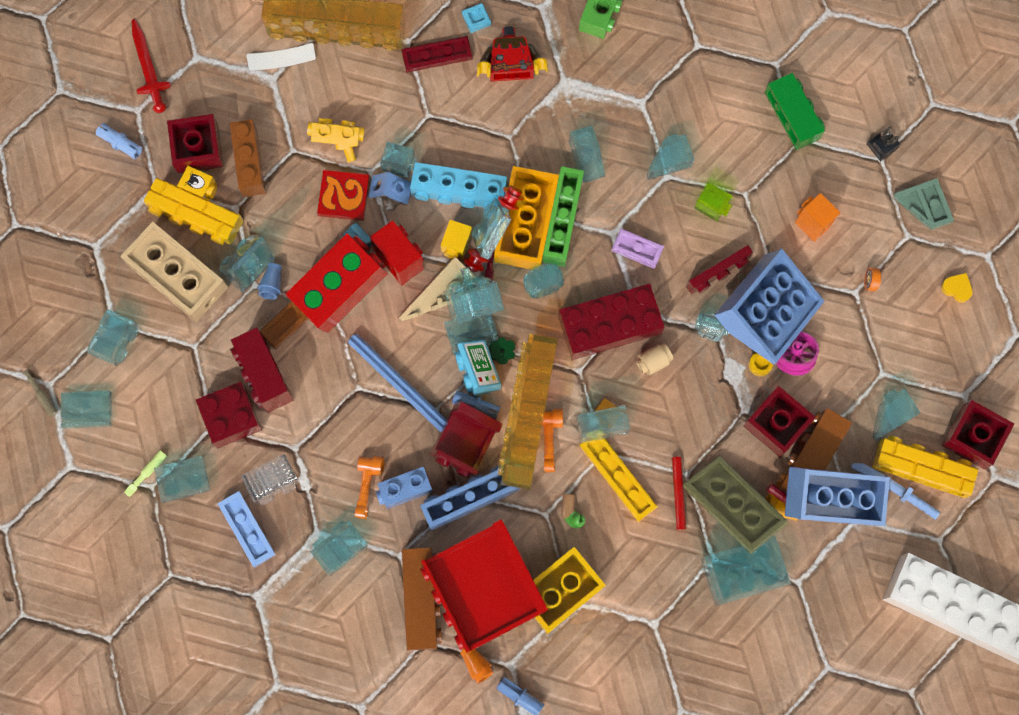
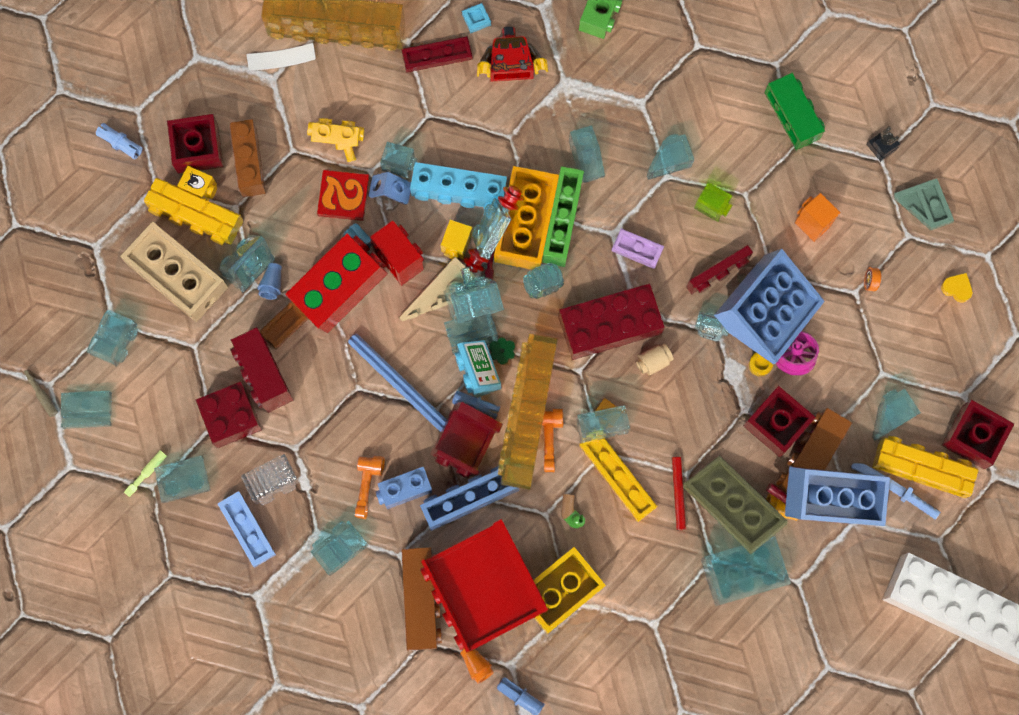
red sword [131,19,171,114] -> none

